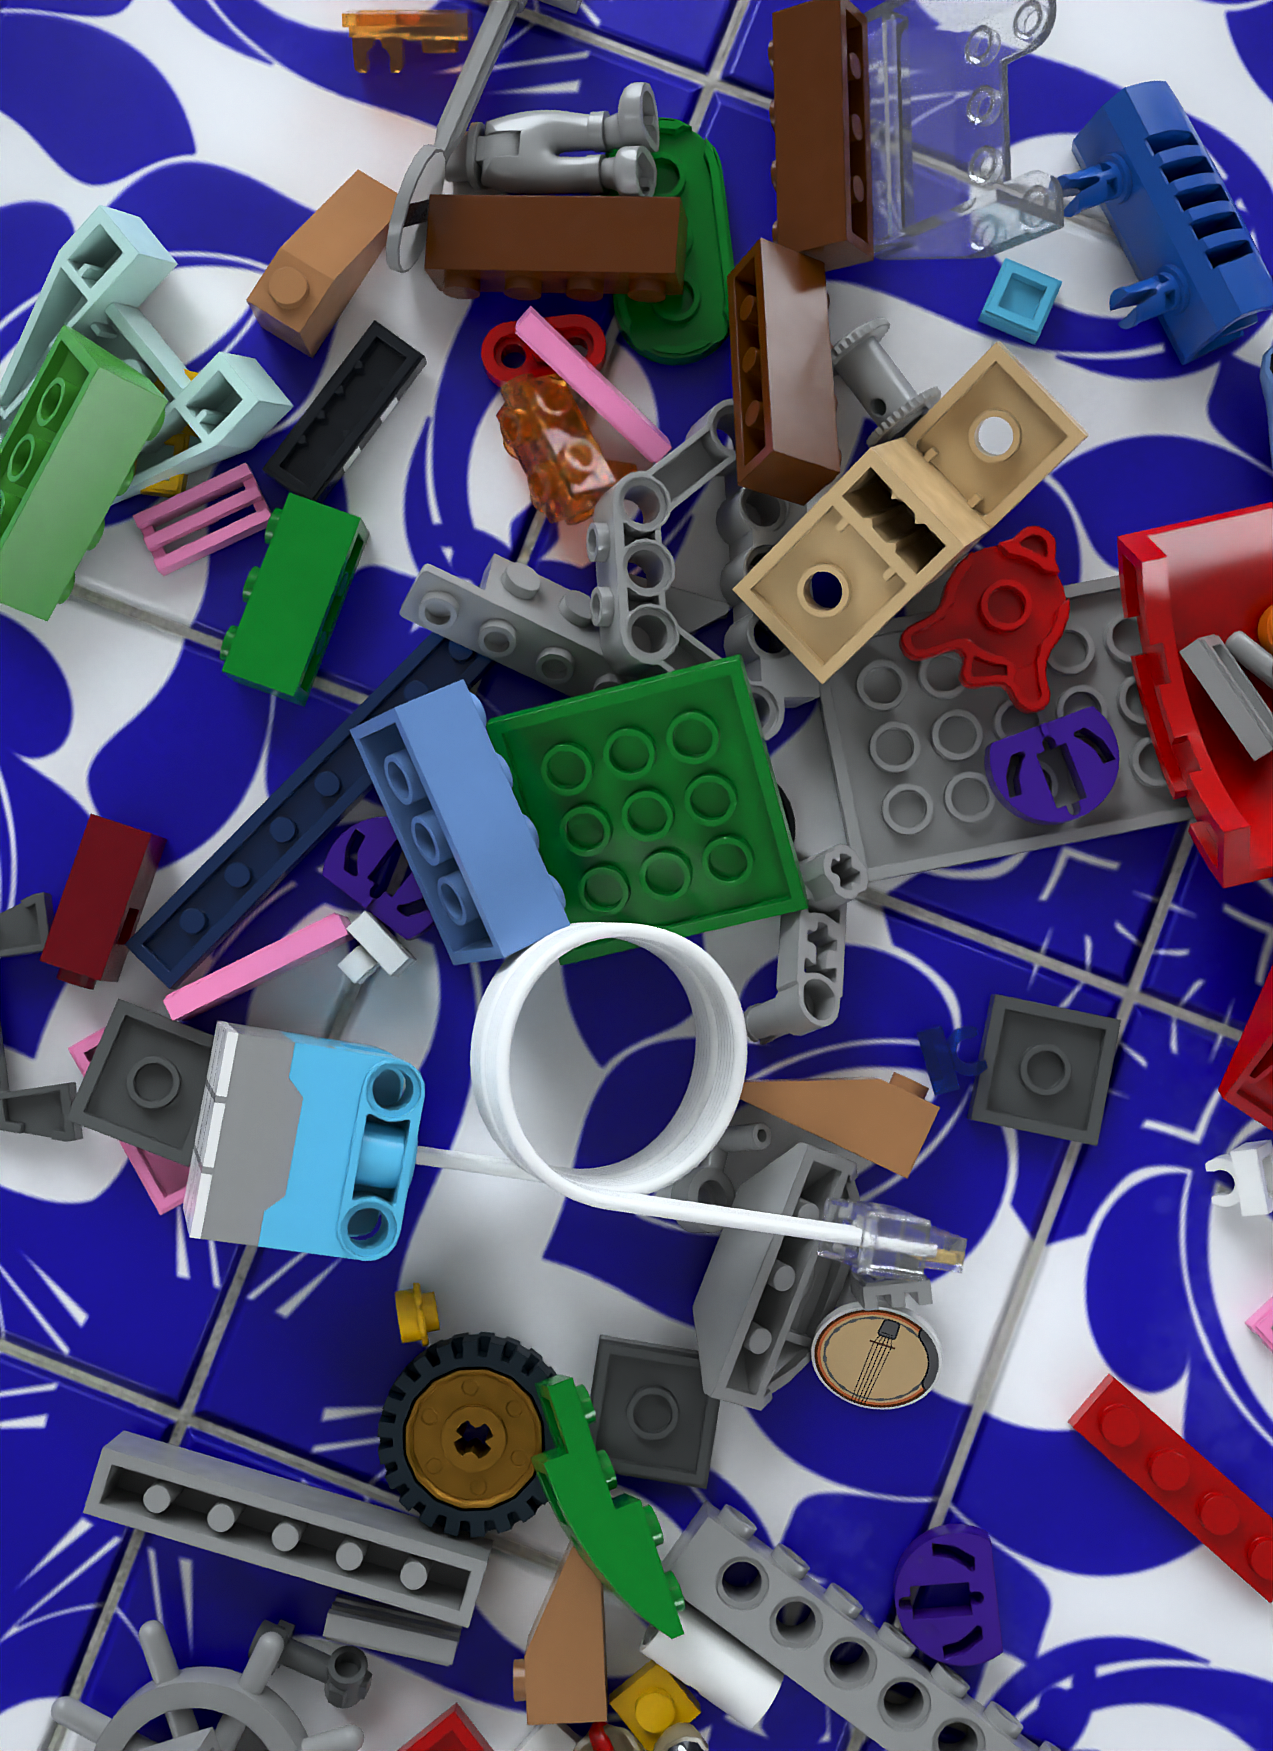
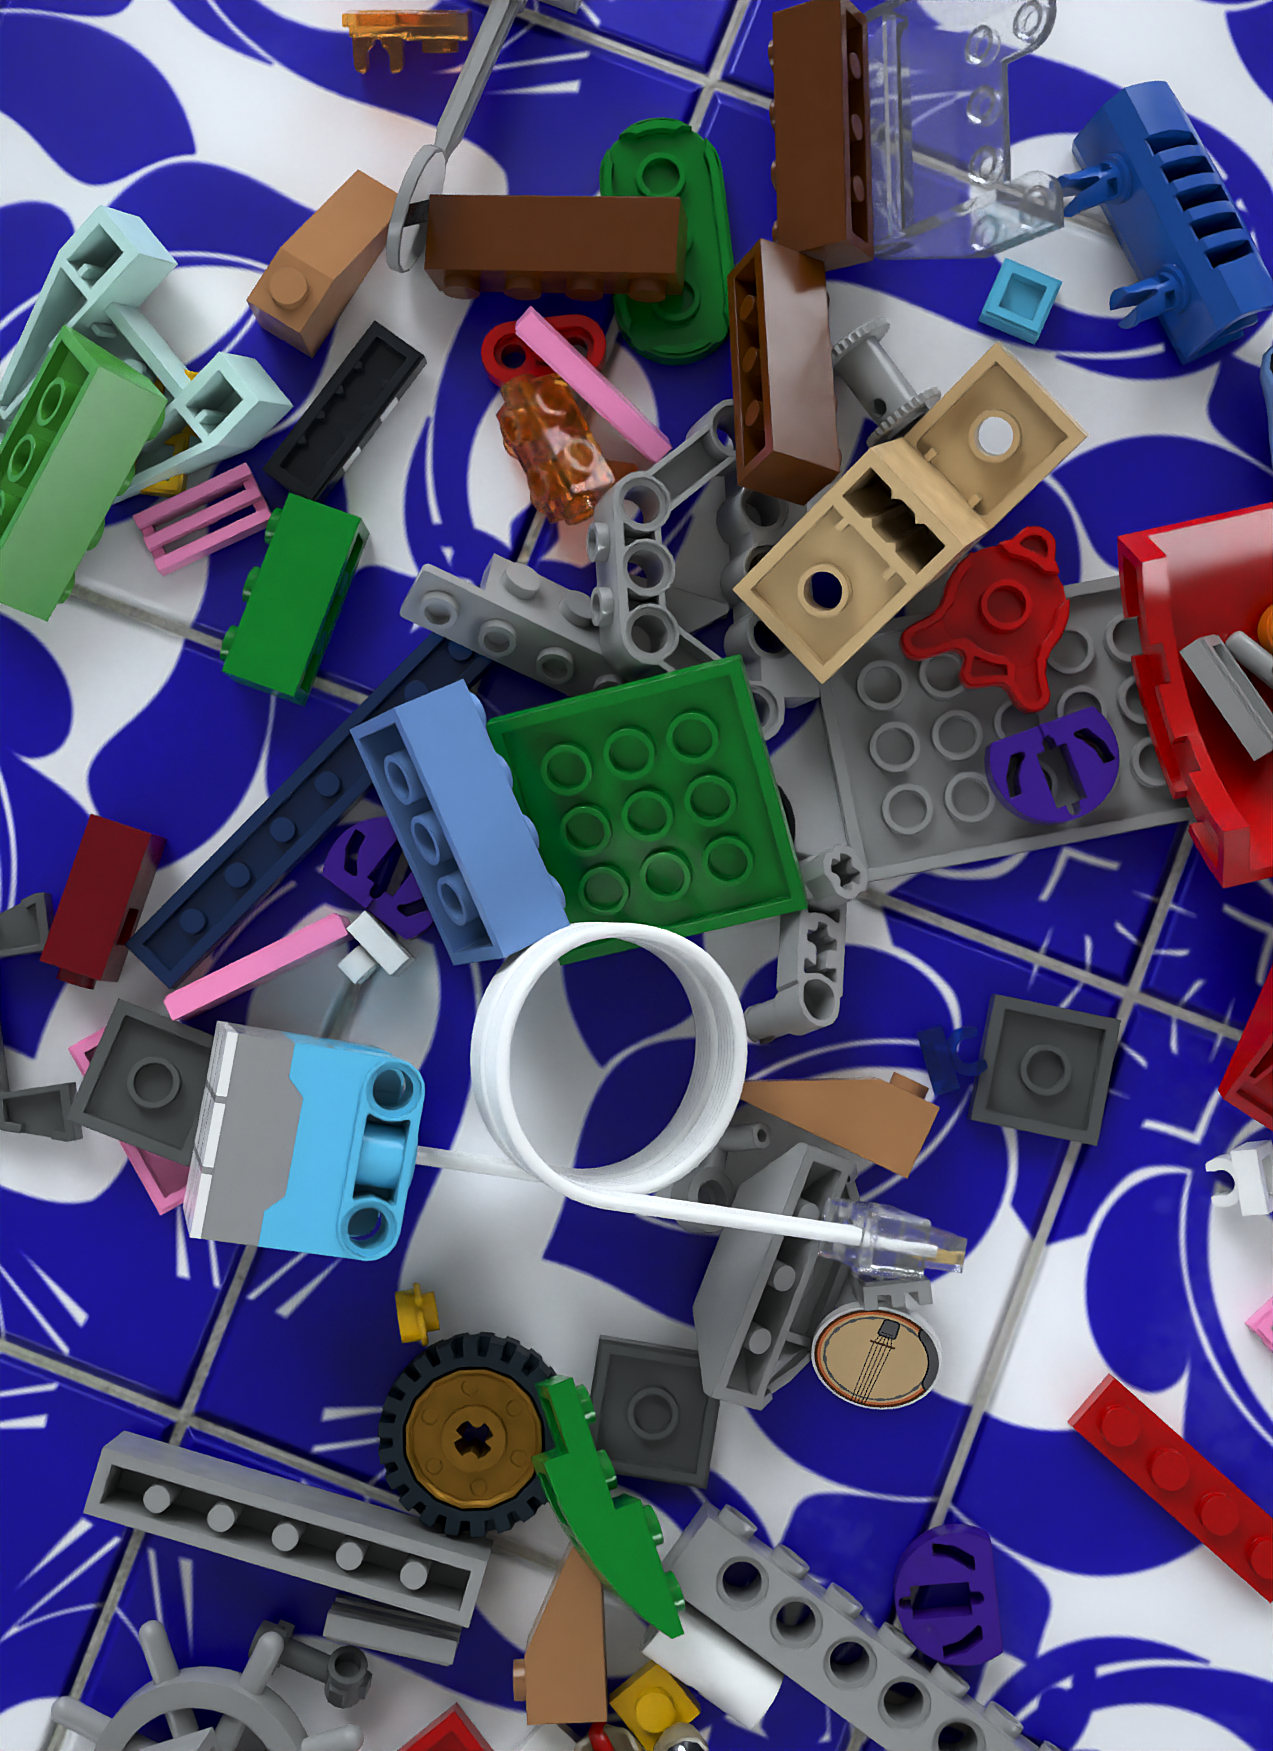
light grey piece [445,82,660,197] -> none

